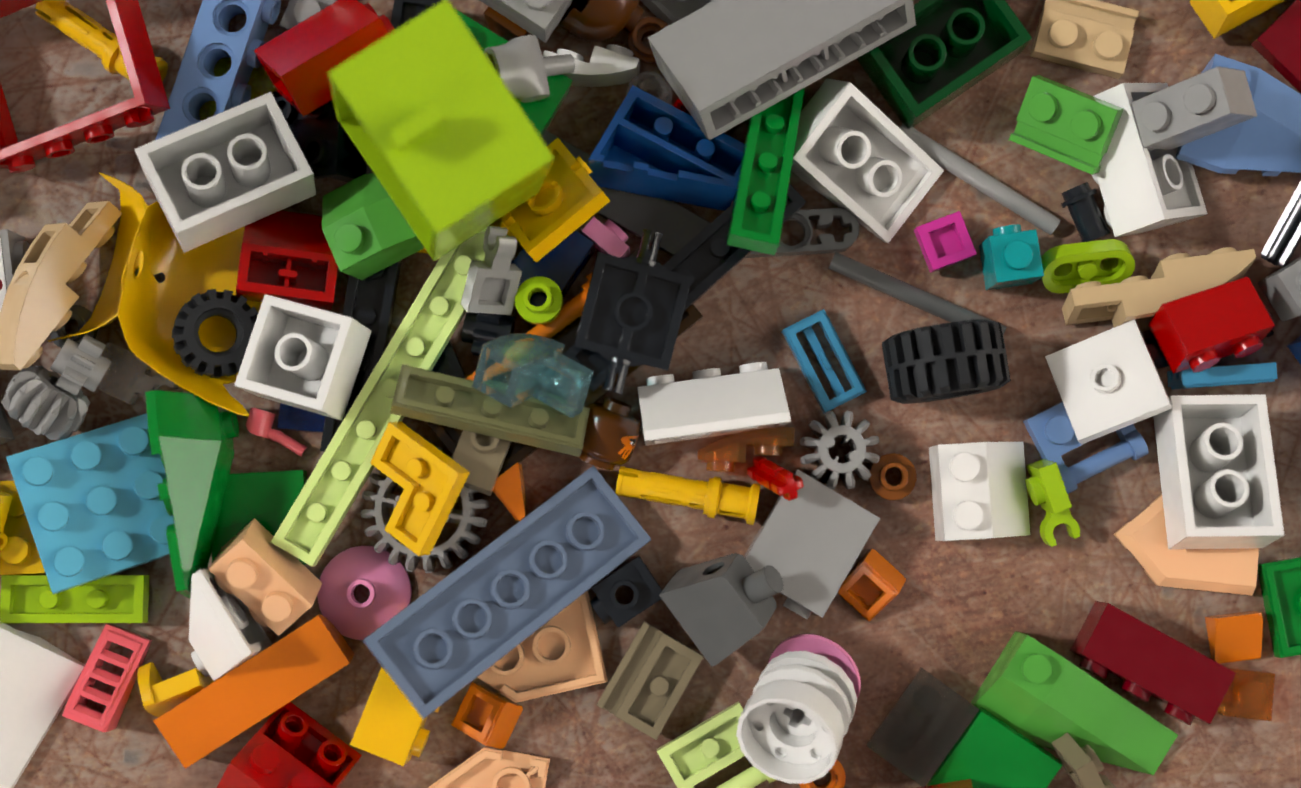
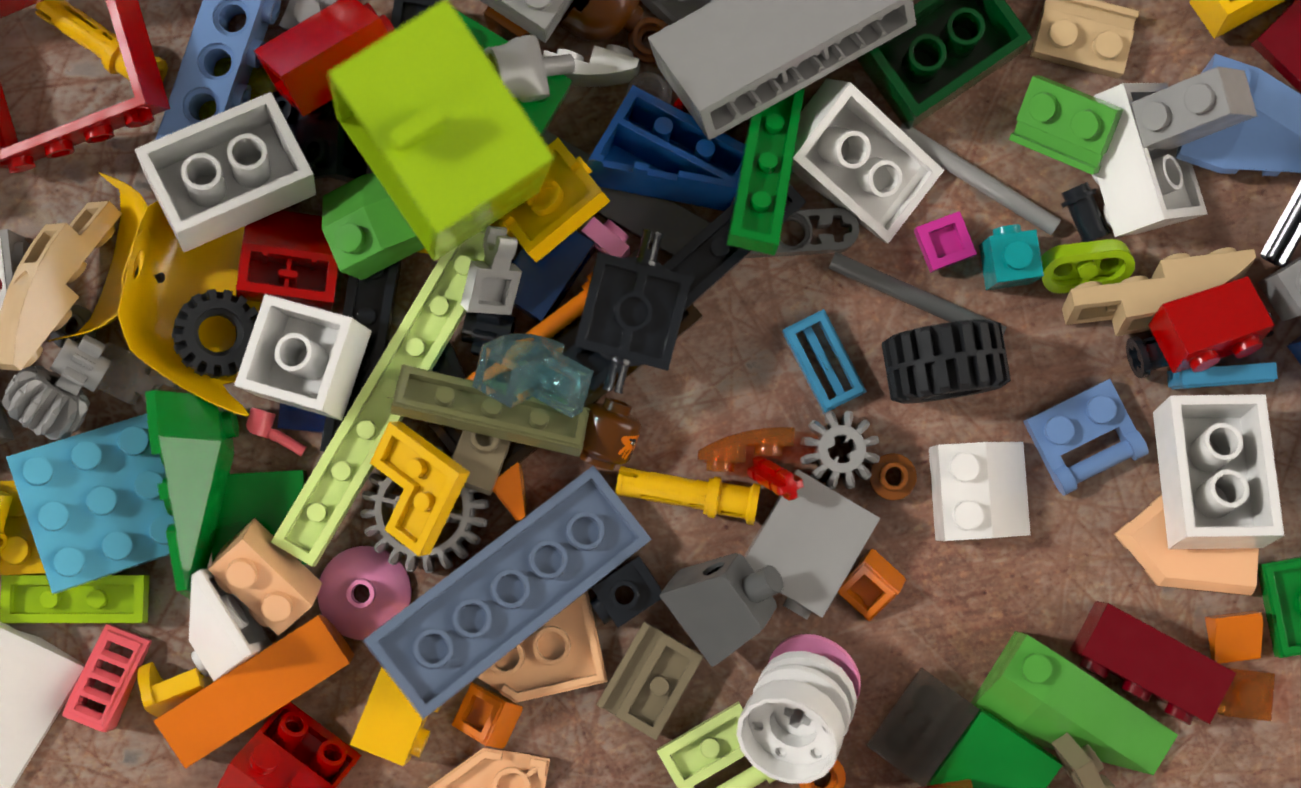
lime plate [515,276,563,325] -> none
white slope [638,362,791,446] -> none
lime plate [1025,459,1080,547] -> none
white plate [1045,319,1173,444] -> none

